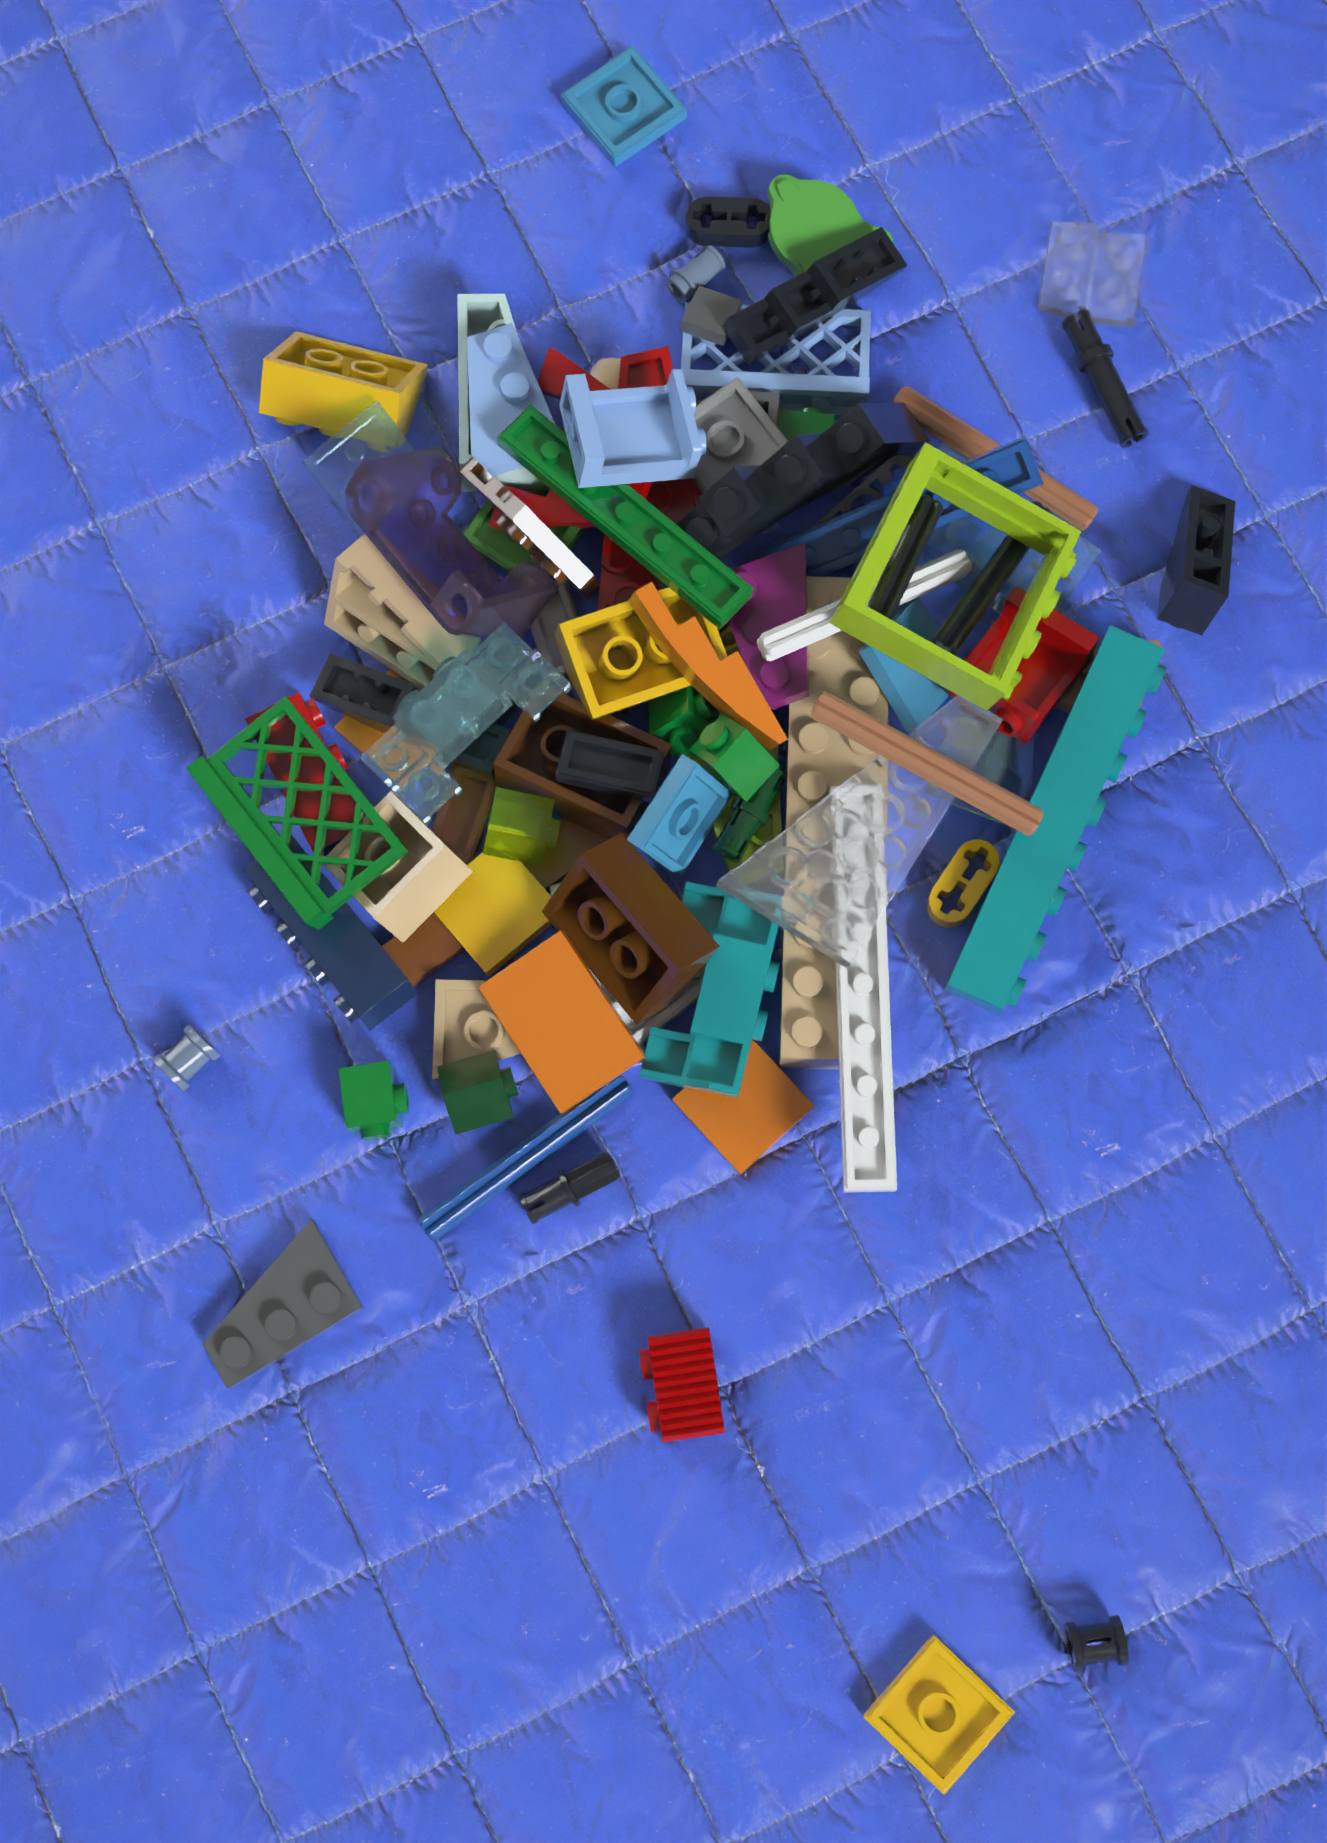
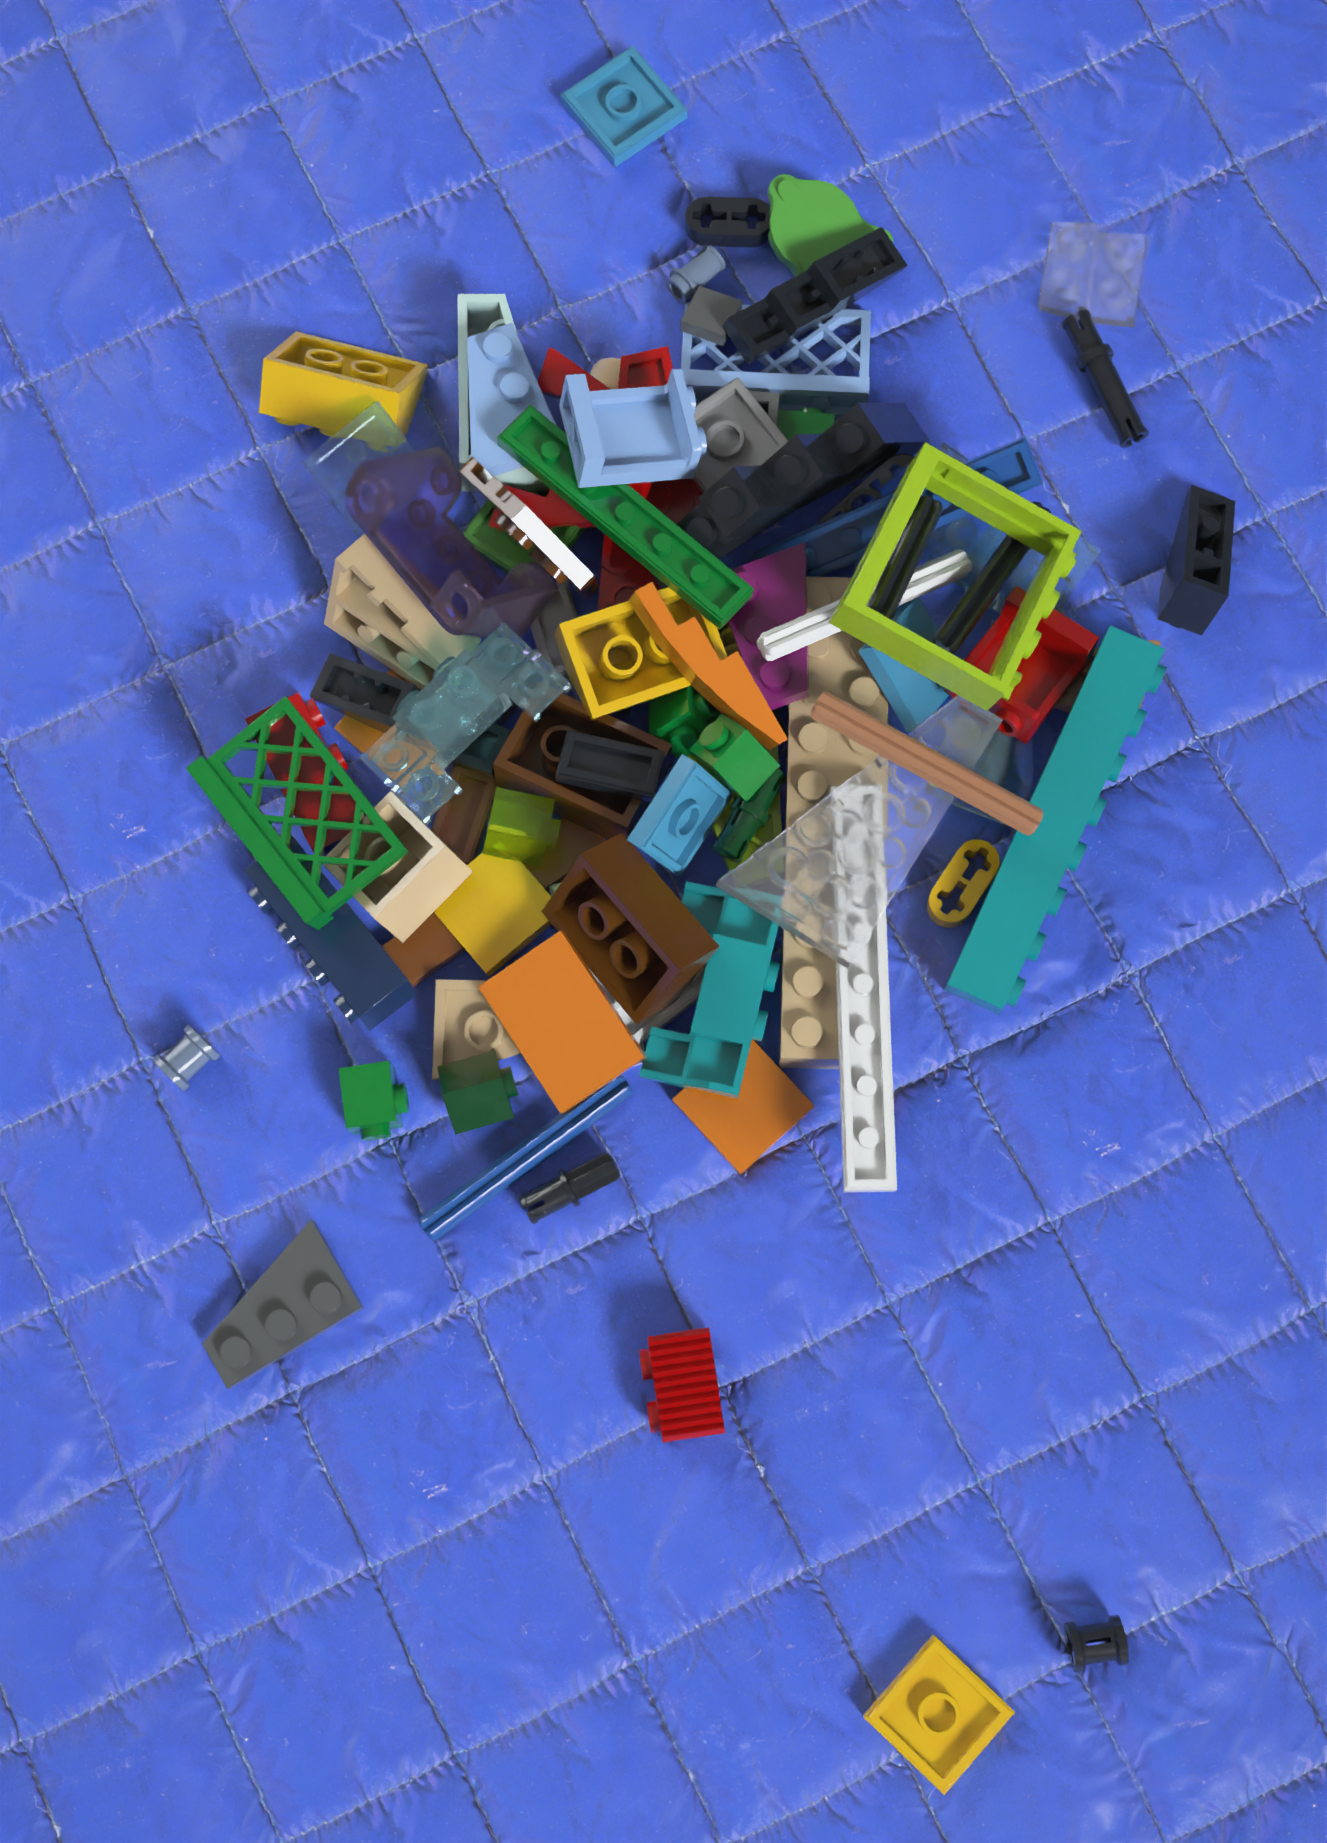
nougat axle [893,386,1098,530] -> none

